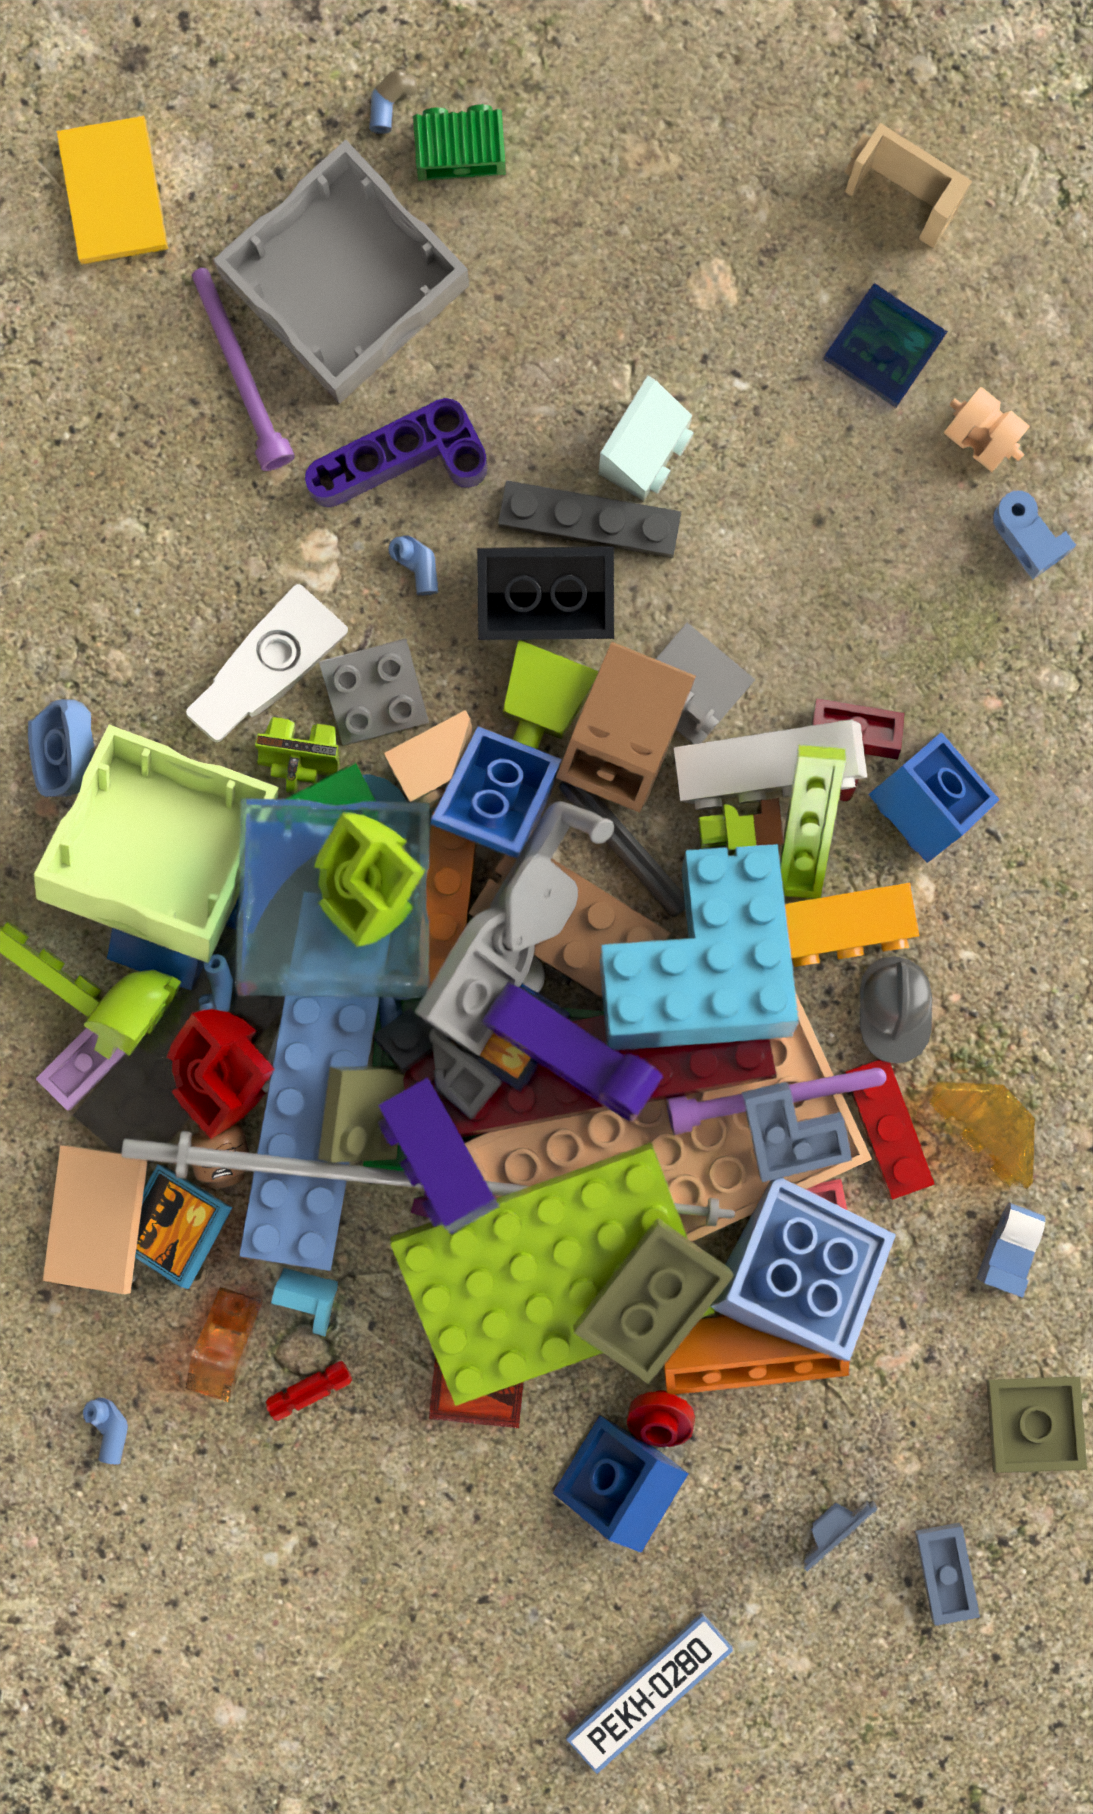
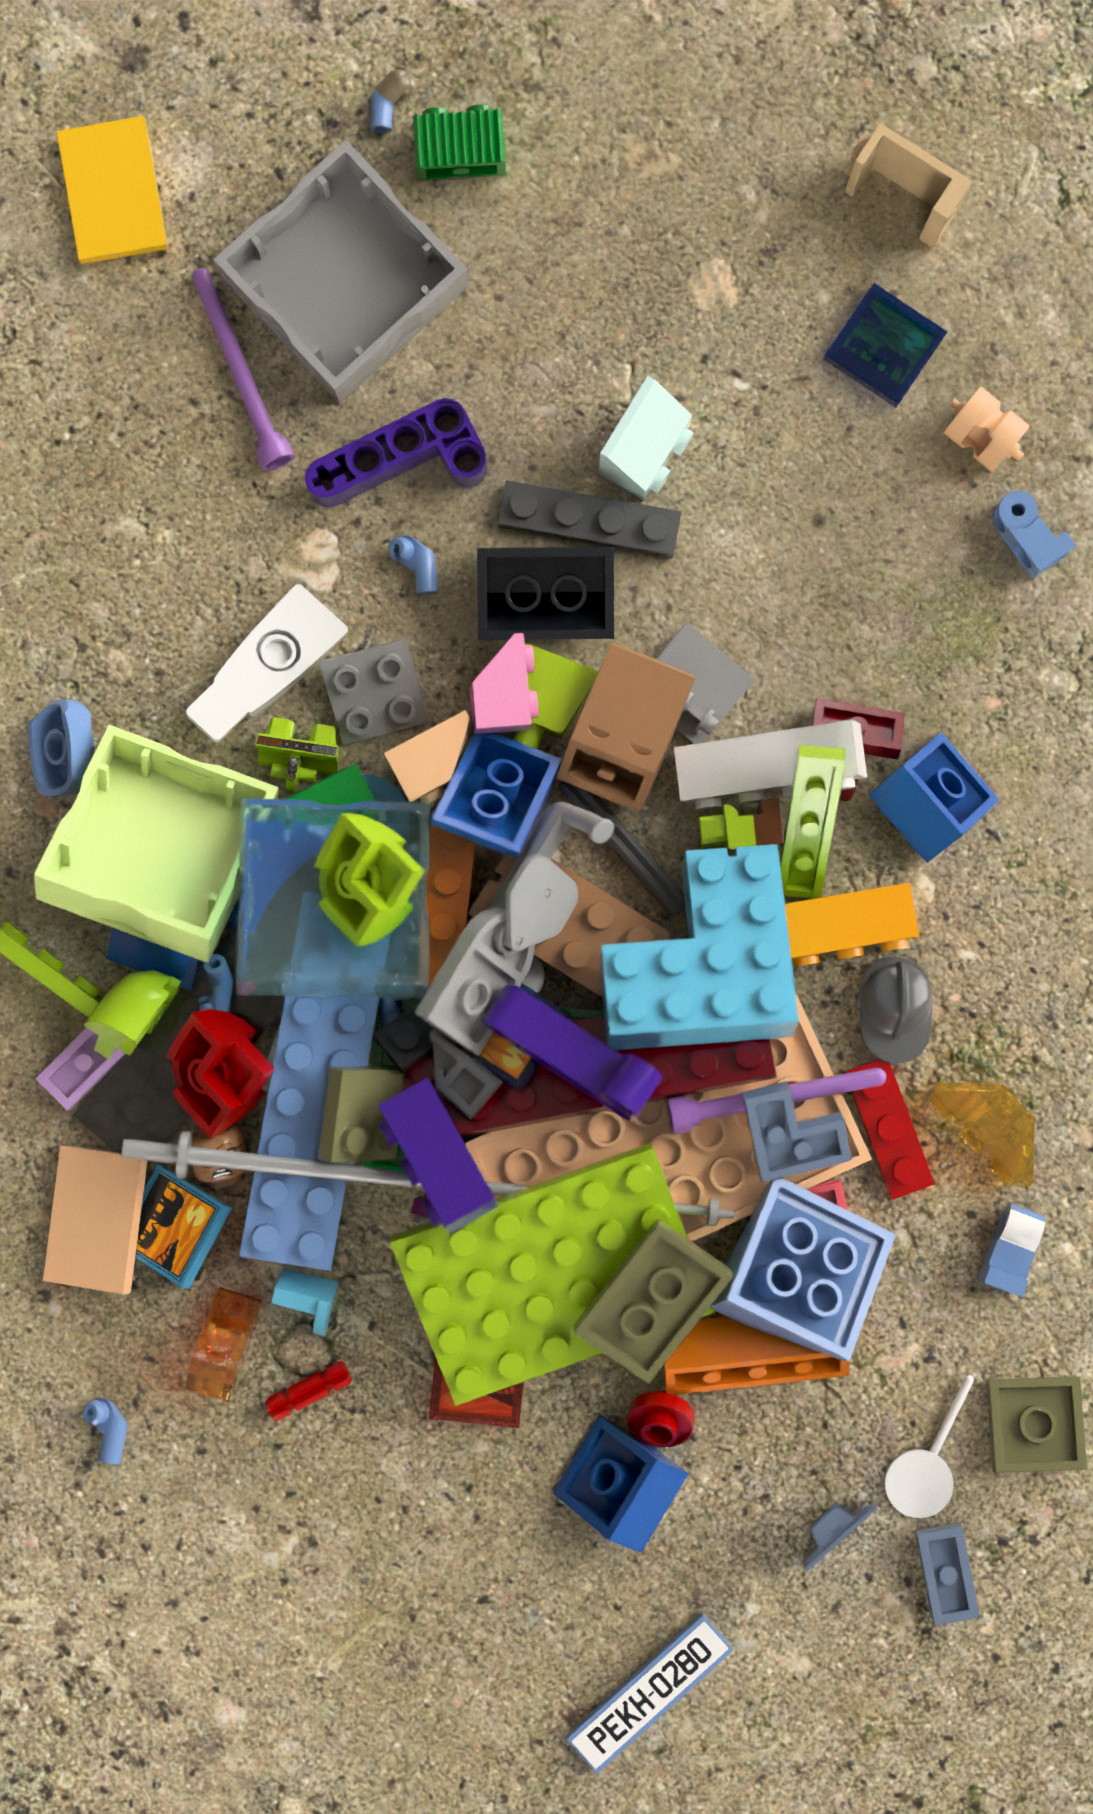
none -> bright pink slope [469,633,538,734]
none -> white piece [885,1375,974,1518]

